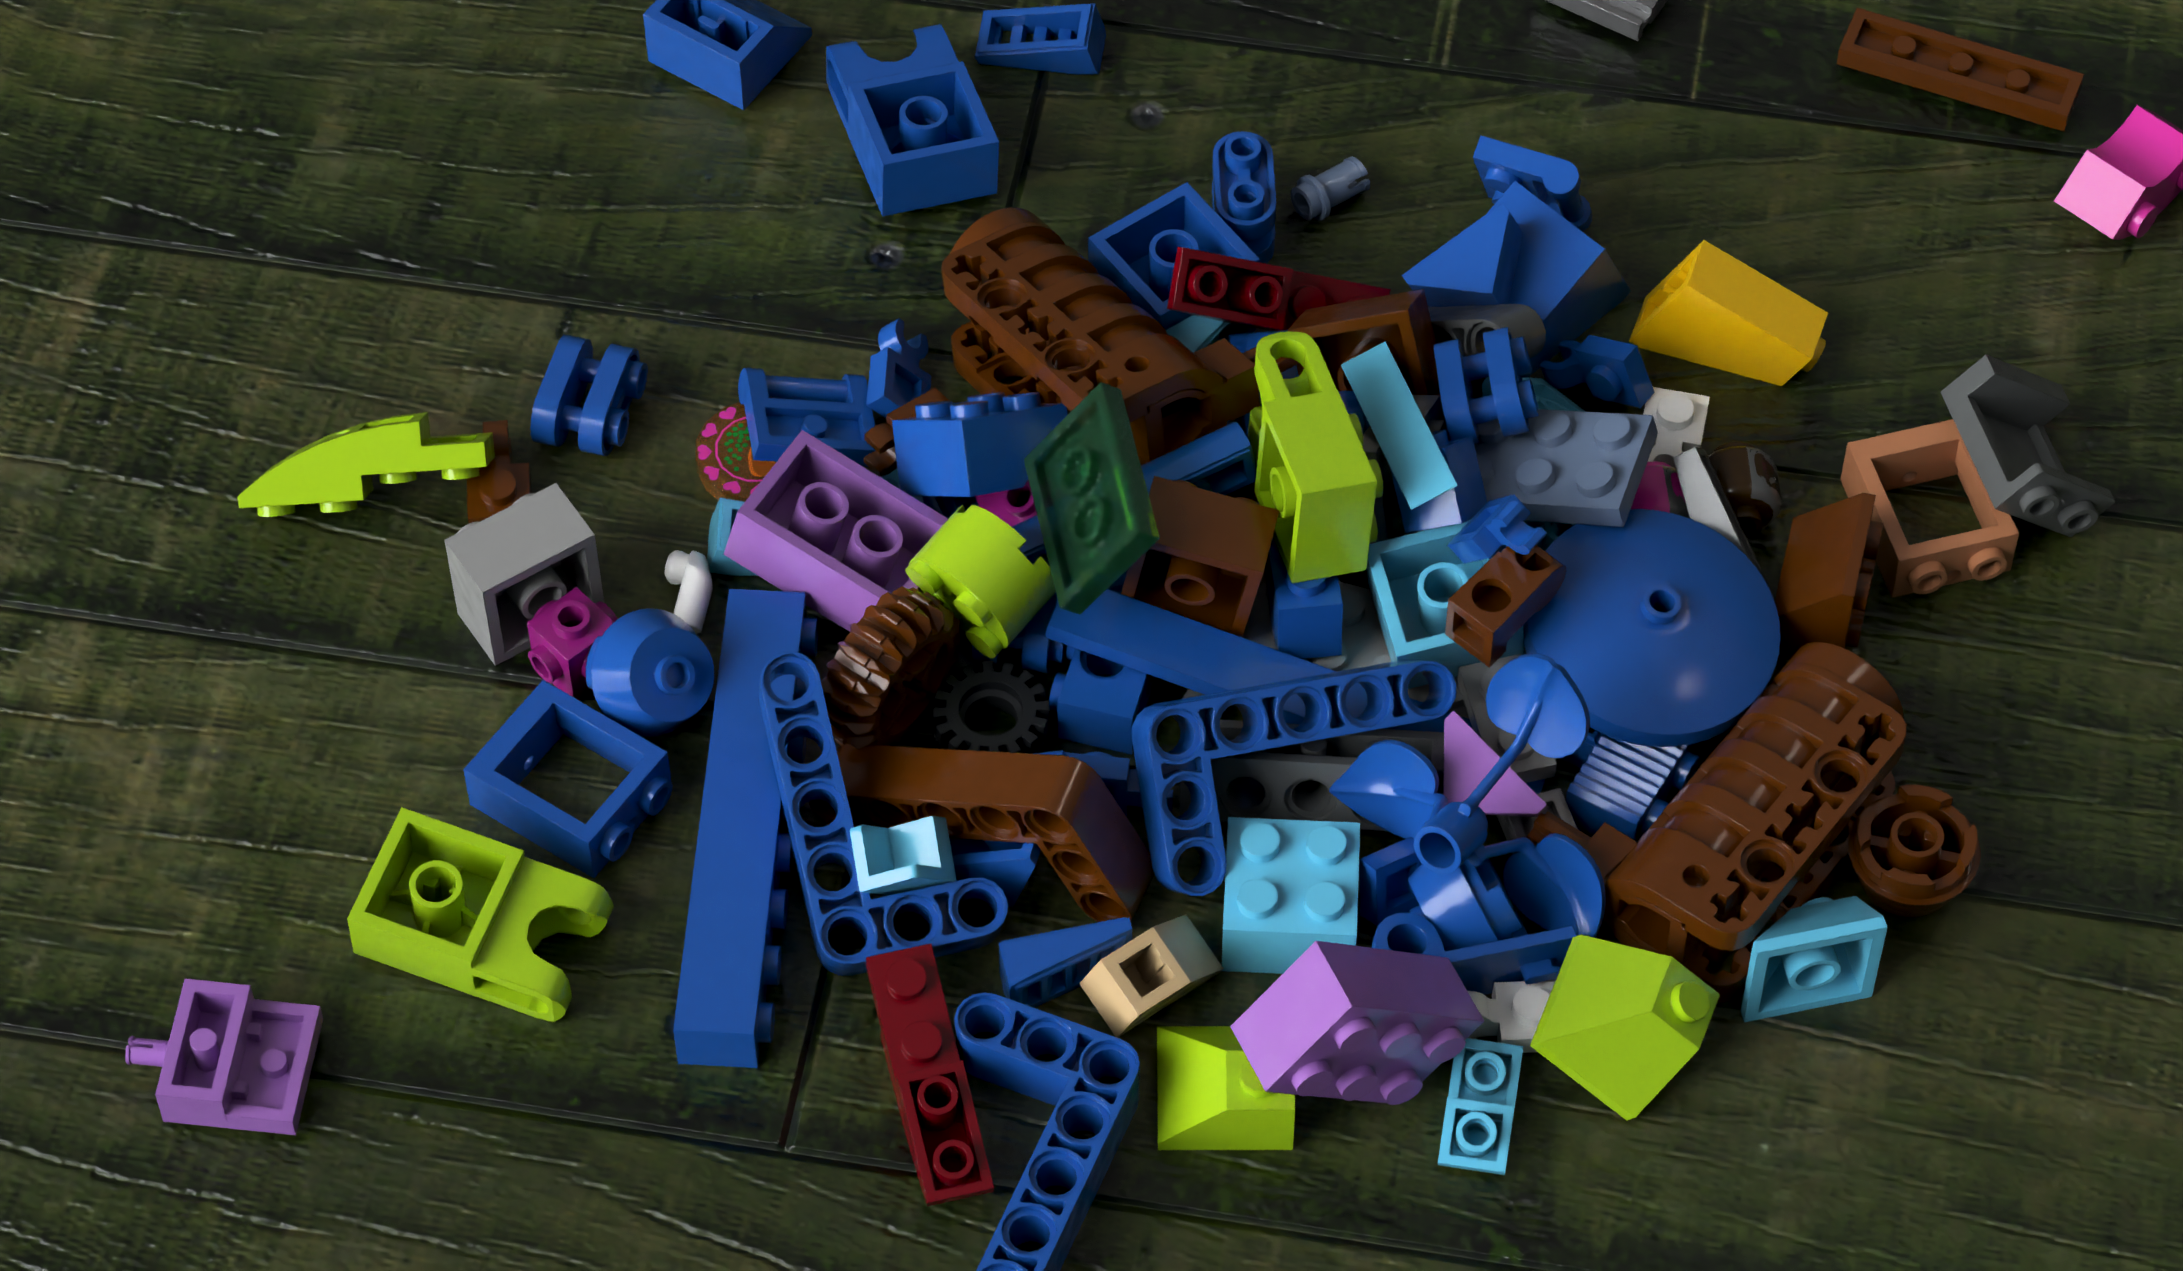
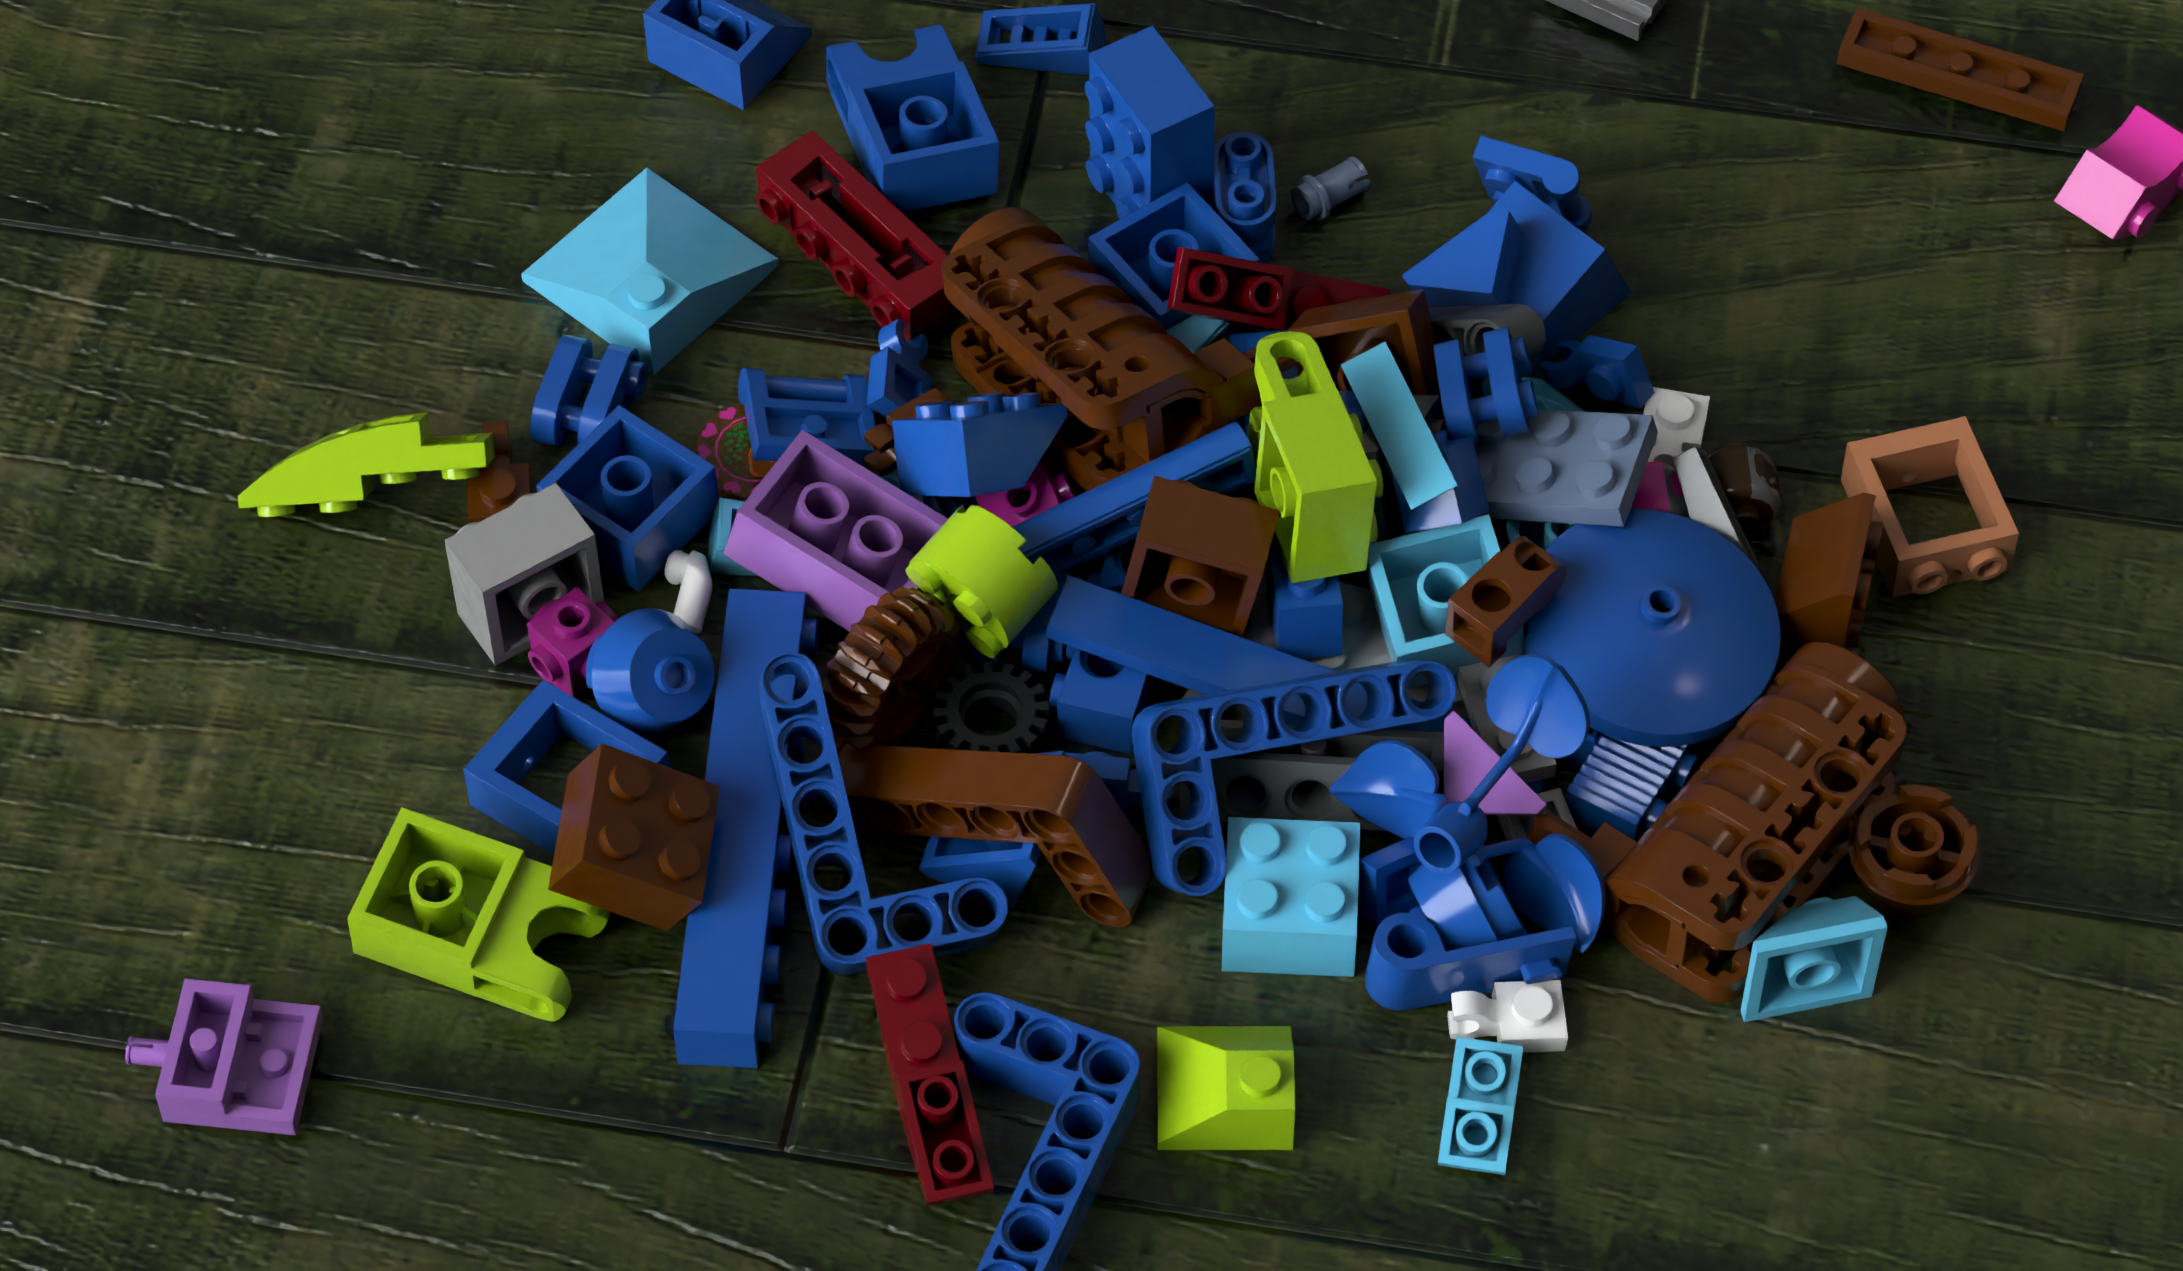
medium azure panel [850,816,957,896] -> none
blue slope [999,917,1132,1008] -> none
clear green plate [1024,382,1160,615] -> none
tan slope [1079,914,1224,1038] -> none
medium lavender brick [1230,941,1484,1105] -> none
blue plate [1447,494,1547,564] -> none
lime slope [1530,934,1720,1121] -> none
yellow slope [1629,240,1828,386] -> none
dark grey panel [1941,354,2115,537] -> none
none -> medium azure slope [521,168,779,375]
none -> blue brick [536,405,719,592]
none -> reddish brown brick [548,743,720,931]
none -> dark red brick [756,130,962,341]
none -> blue brick [1085,25,1215,219]

